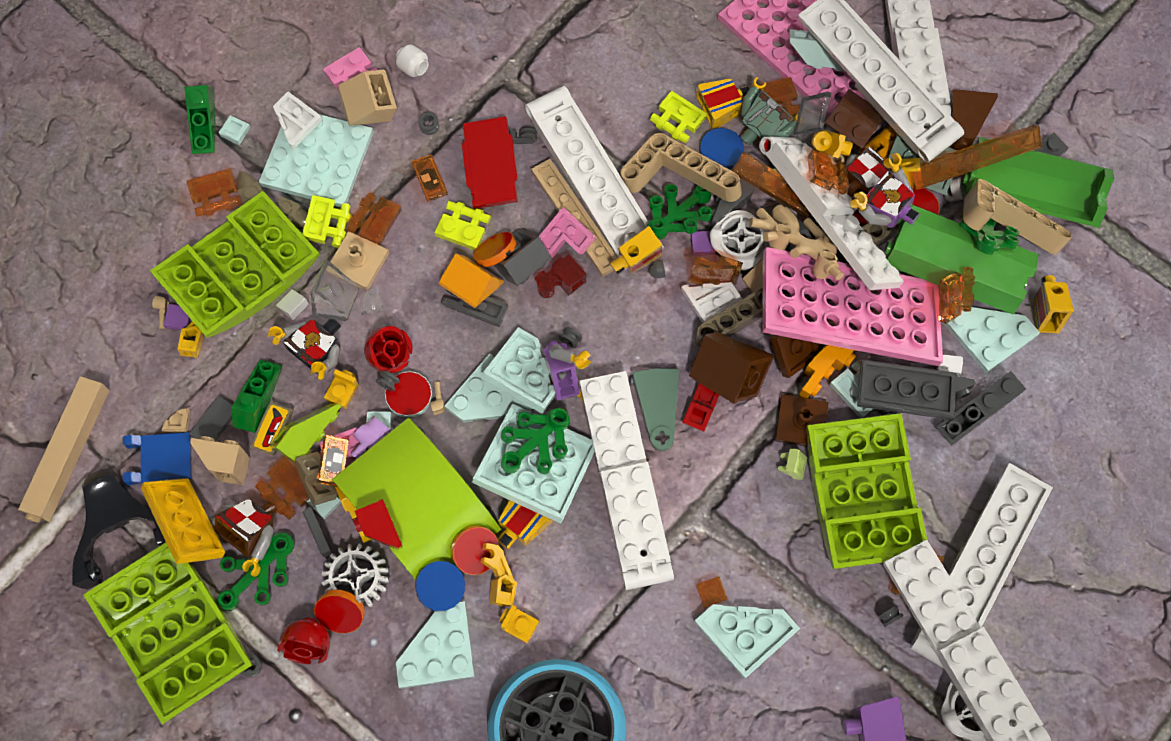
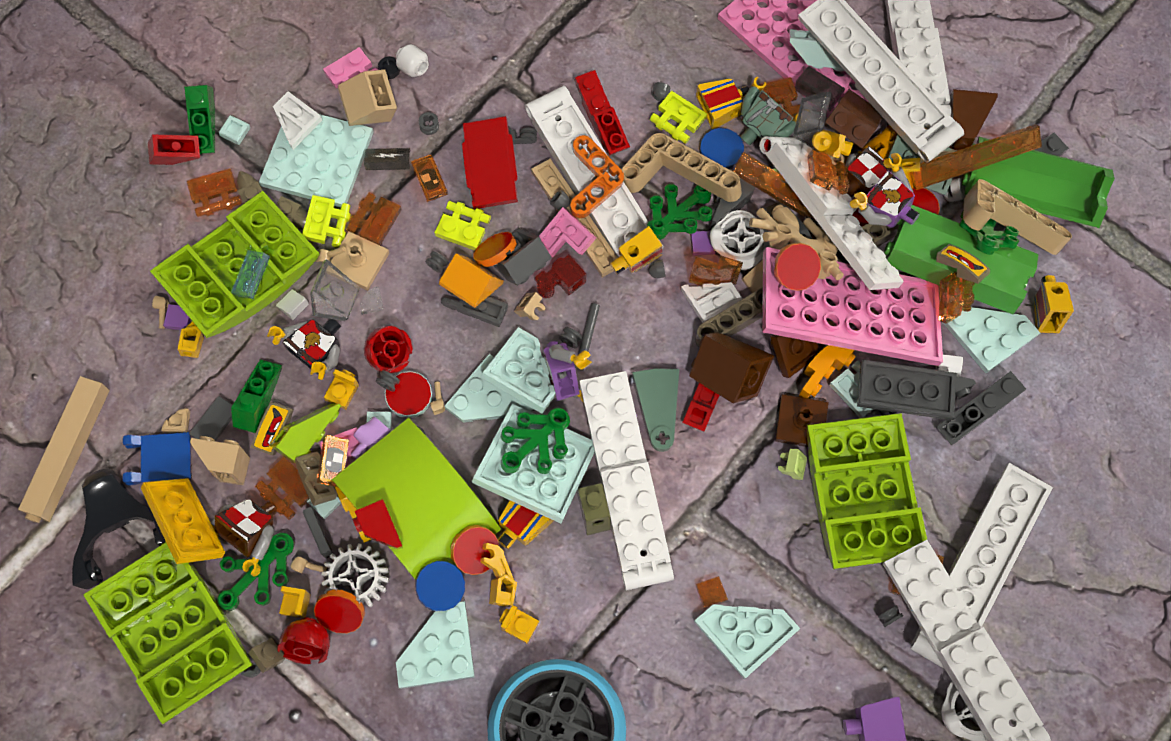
none -> red slope [148,134,200,165]
none -> clear light blue plate [231,250,270,299]
none -> dark tan plate [249,638,285,673]
none -> yellow panel [279,586,311,619]
none -> tan hand [290,557,327,574]
none -> tan hand [316,246,346,266]
none -> clear smoke slope [364,148,410,170]
none -> black tile [378,57,400,79]
none -> dark grey bush [425,251,449,273]
none -> tan tile [514,292,546,320]
none -> dark grey hinge [550,190,570,210]
none -> orange beam [570,135,624,218]
none -> red slope [574,70,630,156]
none -> dark grey bar [575,303,600,370]
none -> olive torso [576,483,611,536]
none -> dark grey hinge [652,82,671,101]
none -> red tile [774,243,821,291]
none -> clear smoke slope [795,66,845,111]
none -> slope [936,244,990,284]

